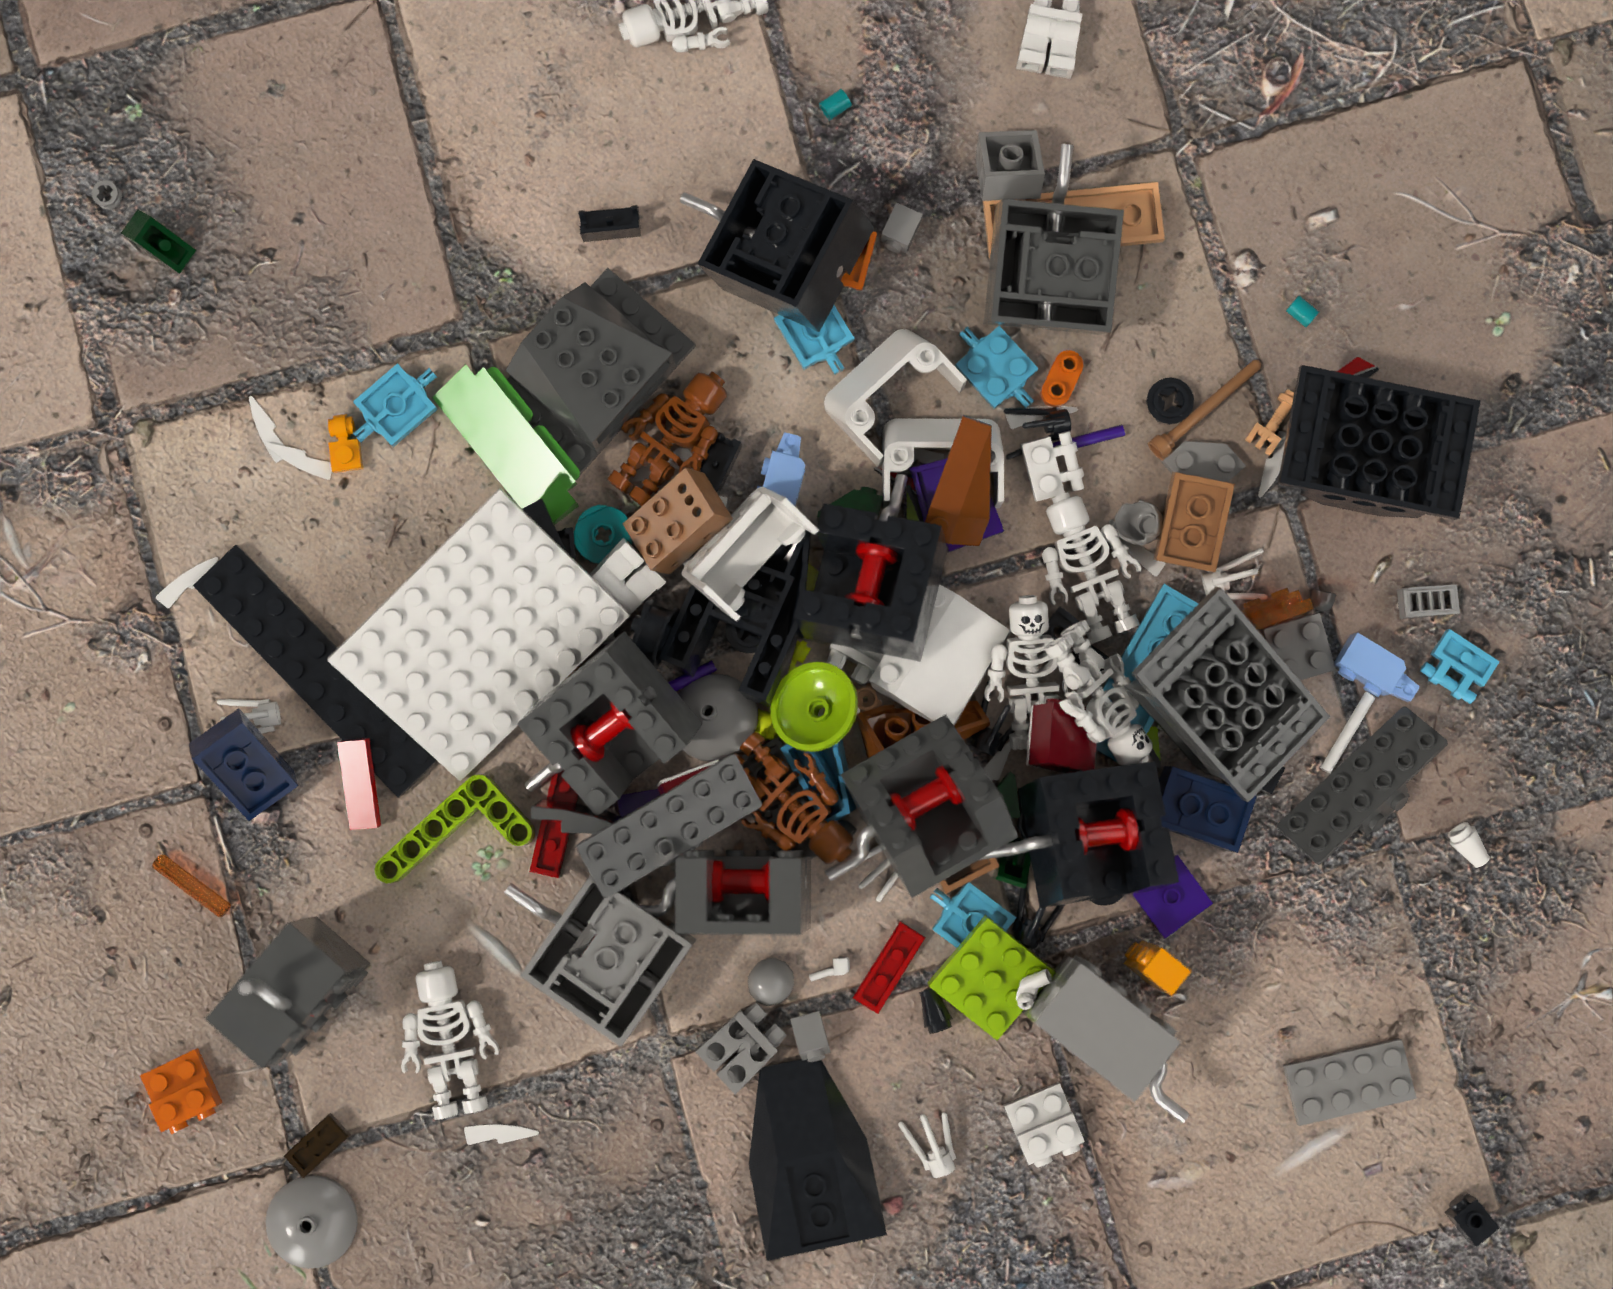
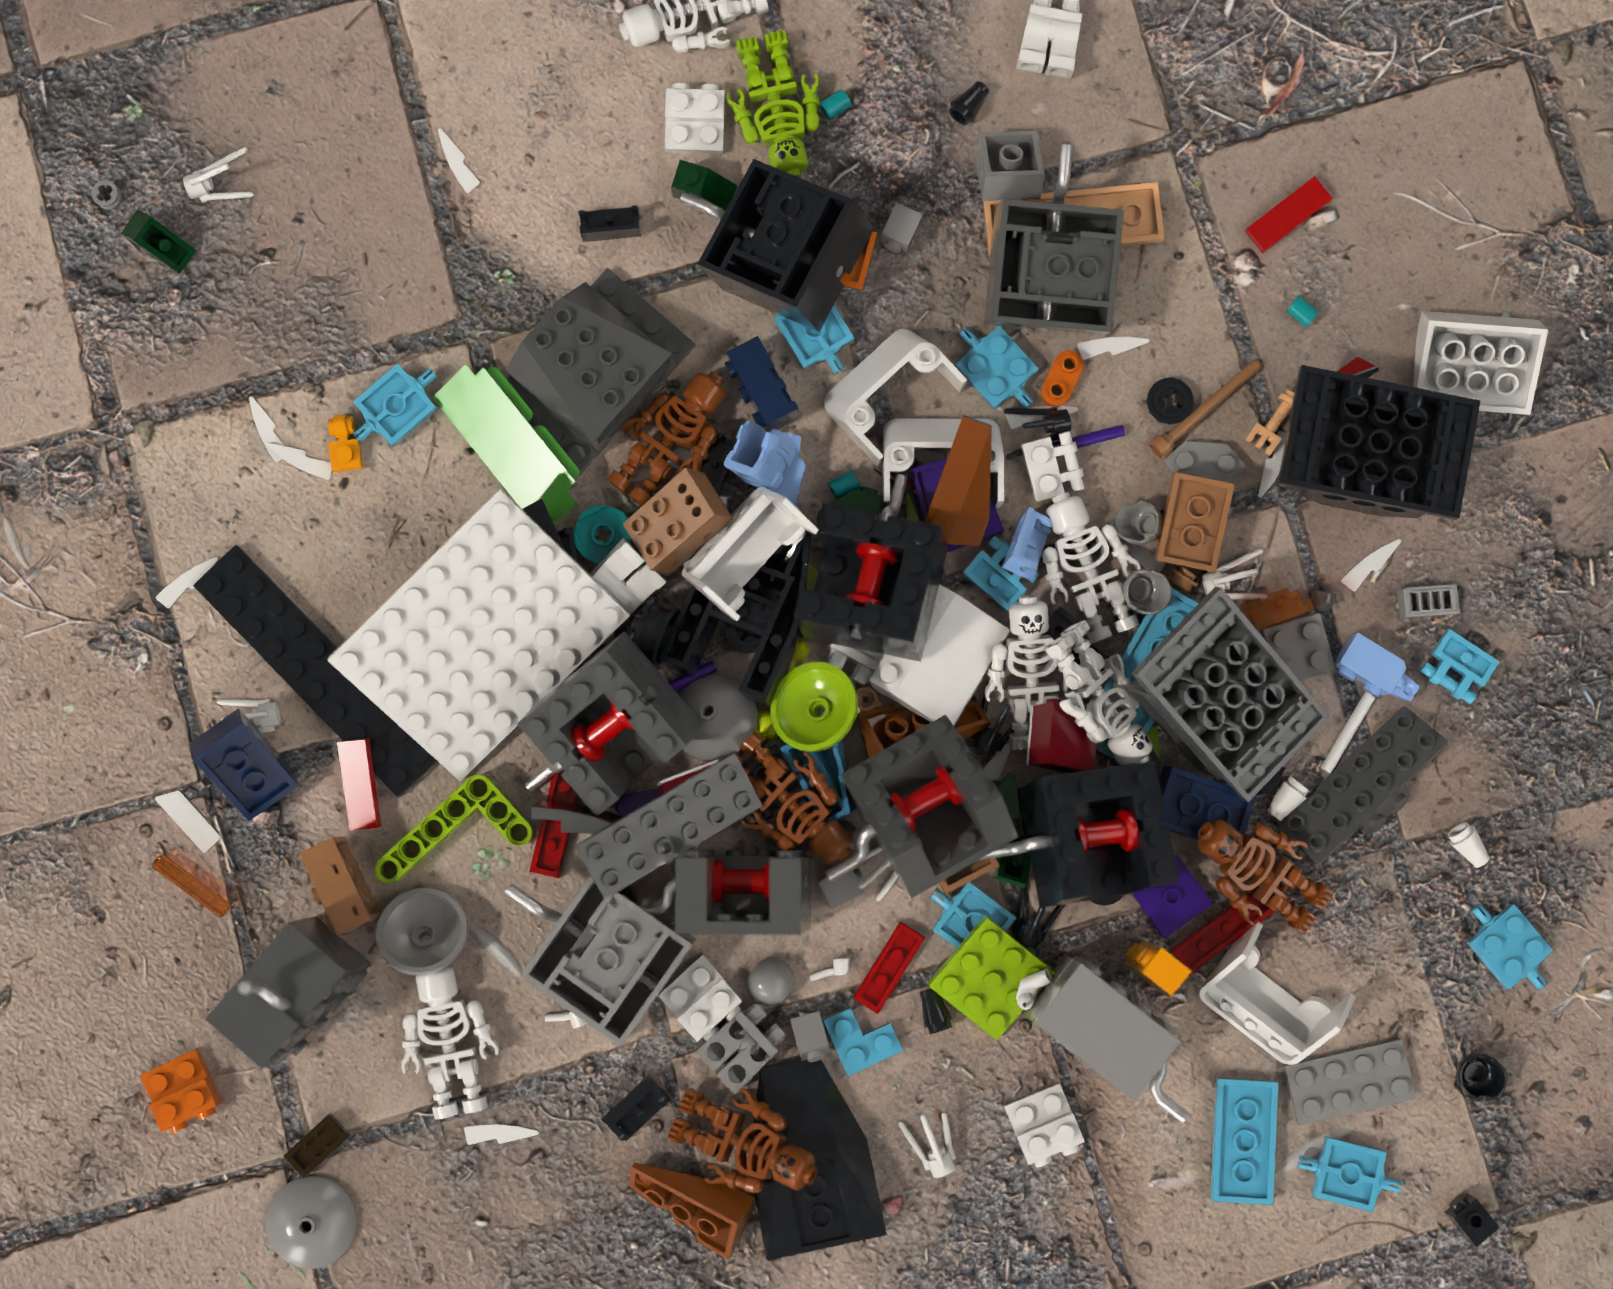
none -> white sticker [155,790,221,853]
none -> white plant [183,147,254,203]
none -> medium nougat piece [299,837,381,936]
none -> light grey dish [376,888,468,975]
none -> white sticker [438,128,480,193]
none -> white hand [545,1012,587,1029]
none -> black hinge [602,1075,671,1141]
none -> dark orange wedge [628,1163,755,1259]
none -> white plate [658,955,743,1042]
none -> white plate [665,83,725,154]
none -> dark orange piece [667,1088,818,1193]
none -> dark green slope [671,160,737,211]
none -> dark blue wedge [724,336,799,432]
none -> light blue piece [724,420,796,492]
none -> lime piece [726,30,820,178]
none -> light grey brick [818,868,864,909]
none -> medium azure plate [823,1007,903,1076]
none -> teal hinge [828,469,861,499]
none -> black cone [949,81,989,125]
none -> medium azure plate [962,536,1040,612]
none -> light blue hinge [1002,507,1052,581]
none -> white sticker [1077,337,1149,360]
none -> light grey hair [1123,569,1172,615]
none -> medium nougat plate [1169,566,1198,592]
none -> red tile [1169,885,1274,976]
none -> dark orange piece [1198,819,1334,935]
none -> white windscreen [1199,922,1356,1065]
none -> medium azure plate [1210,1077,1278,1205]
none -> red tile [1245,176,1333,253]
none -> white cone [1267,776,1309,821]
none -> medium azure plate [1297,1136,1402,1212]
none -> white sticker [1341,539,1401,591]
none -> white slope [1413,311,1548,415]
none -> black hair [1456,1053,1508,1100]
none -> medium azure plate [1467,903,1553,990]

